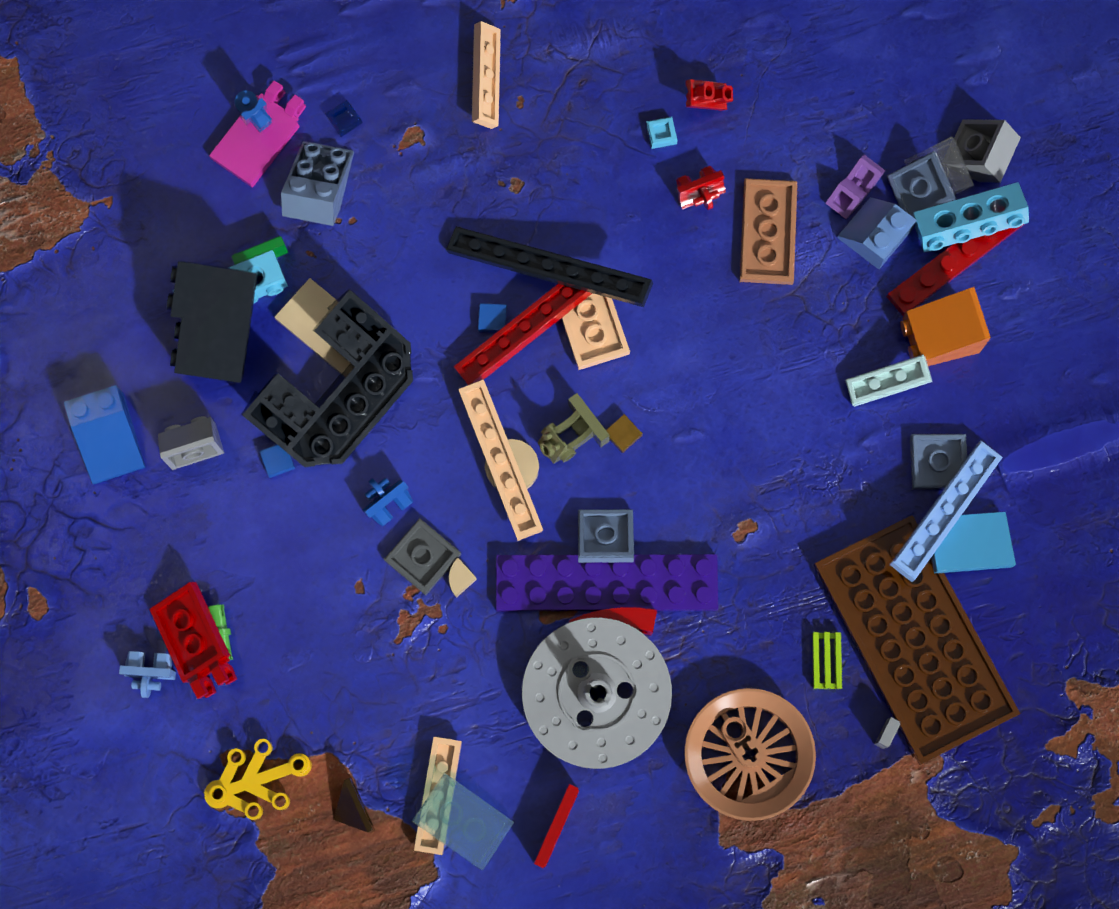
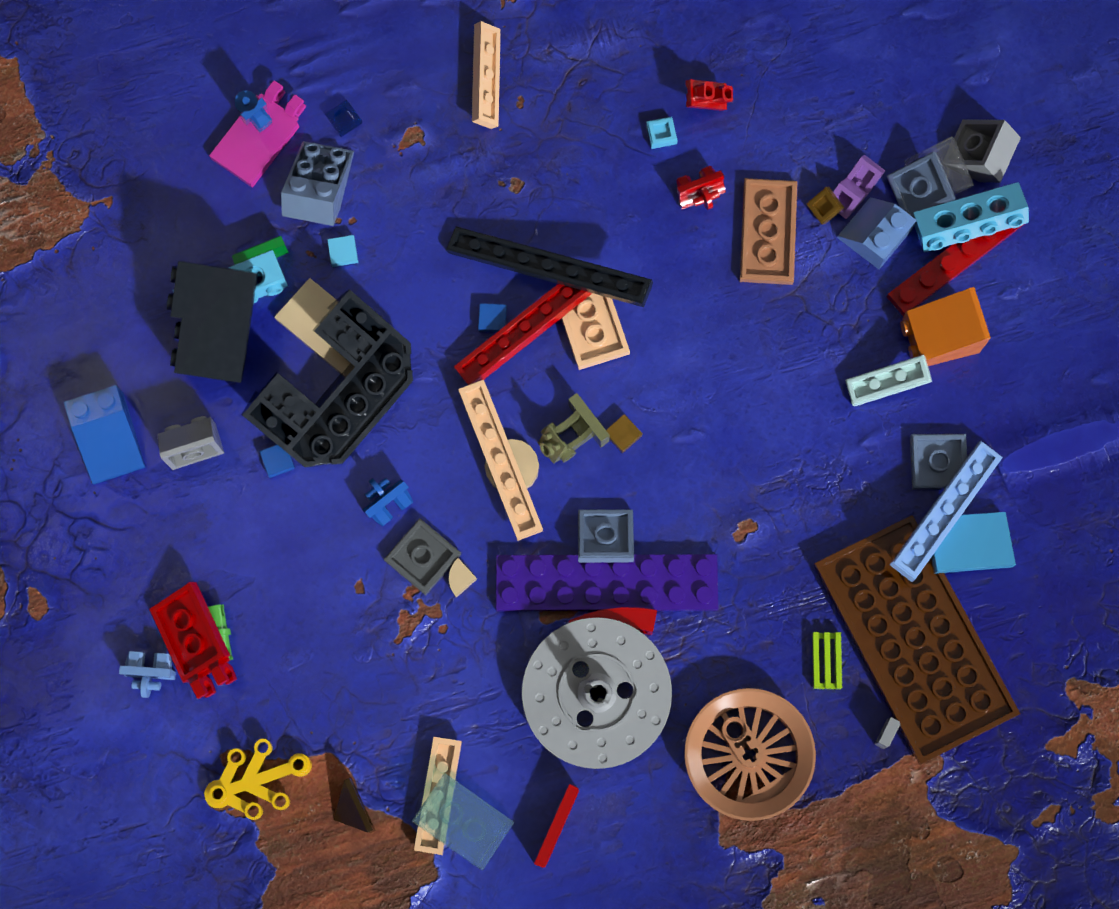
none -> medium azure tile [328,235,359,267]
none -> pearl gold tile [806,187,845,225]

